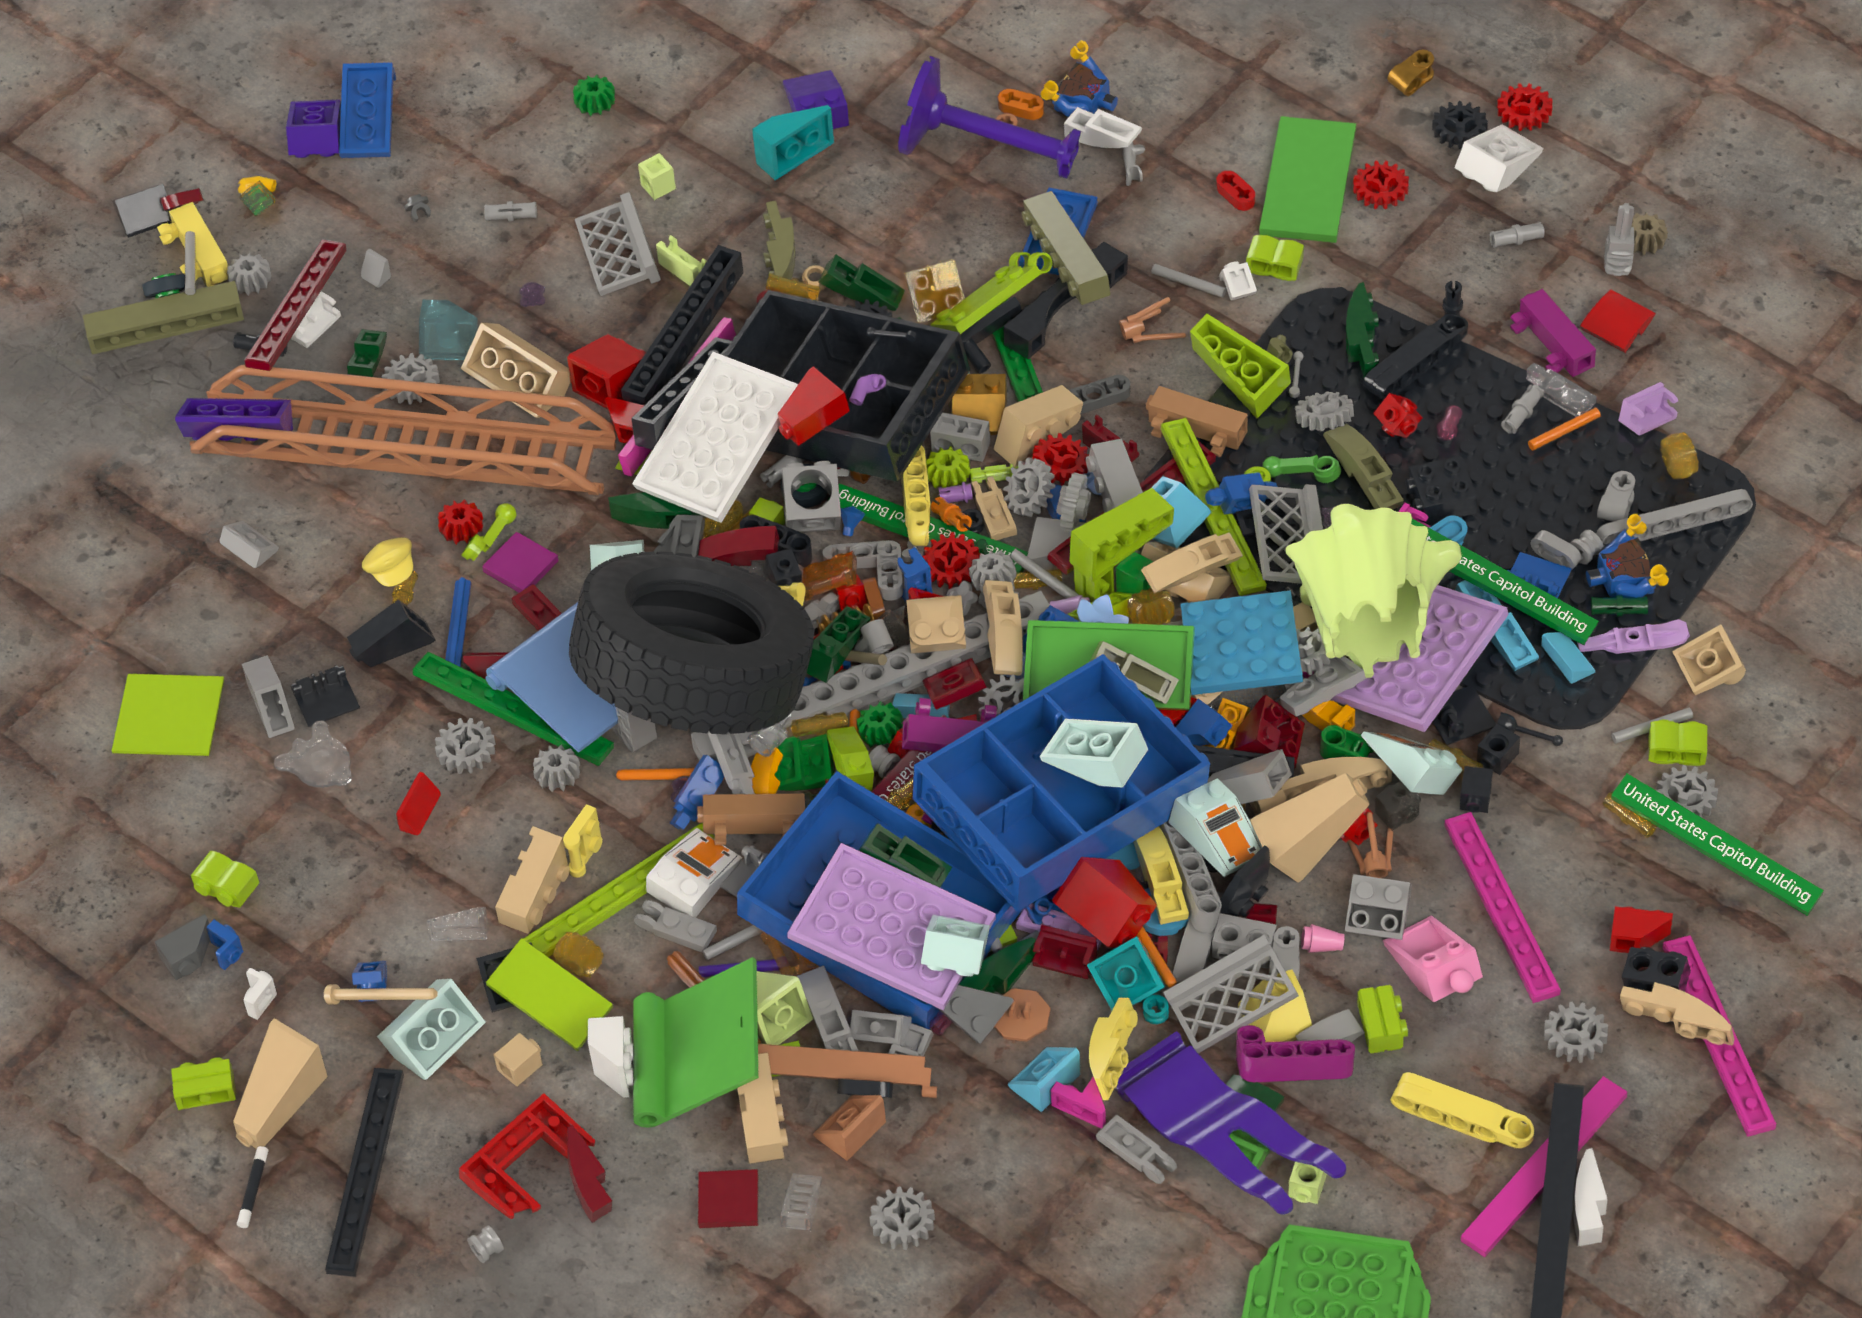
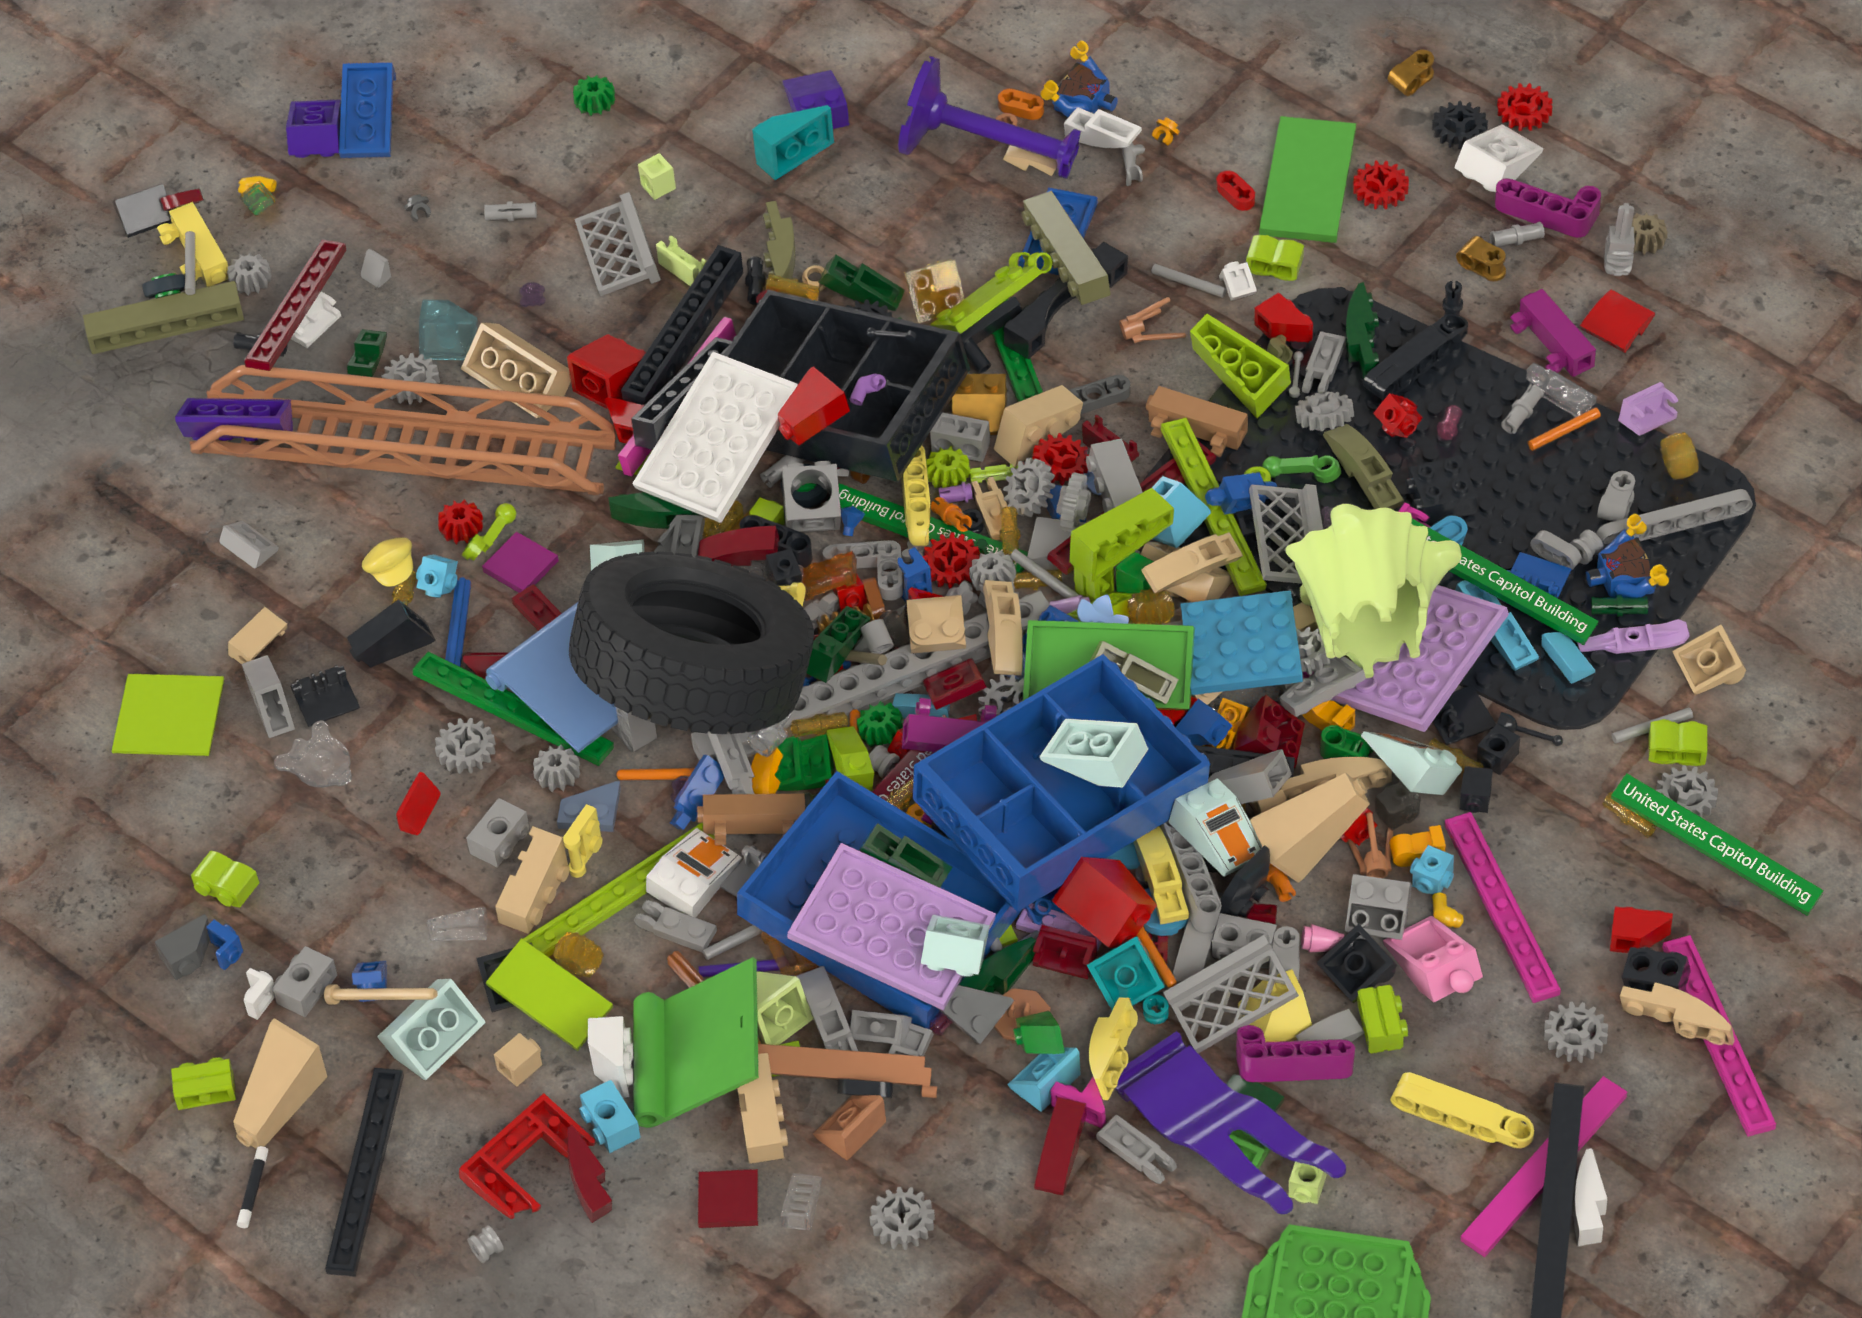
none -> tan hinge [228,607,287,664]
none -> light grey brick [273,946,337,1017]
none -> medium azure brick [416,554,458,598]
none -> light grey brick [467,798,529,868]
none -> sand blue wing [557,781,621,832]
none -> medium azure brick [579,1080,641,1153]
none -> black pin [745,256,766,305]
none -> clear yellow pin [999,507,1021,562]
none -> tan slope [1003,145,1057,176]
none -> green slope [1013,1011,1065,1054]
none -> dark red slope [1034,1097,1087,1196]
none -> light orange plate [1152,117,1180,146]
none -> red slope [1254,292,1313,342]
none -> orange pin [1266,863,1296,902]
none -> light grey hinge [1302,332,1346,395]
none -> black slope [1317,924,1398,1003]
none -> light orange leg [1389,825,1446,867]
none -> medium azure brick [1410,845,1454,895]
none -> yellow arm [1432,893,1464,928]
none -> pearl gold piece [1456,236,1506,281]
none -> magenta beam [1495,178,1601,238]

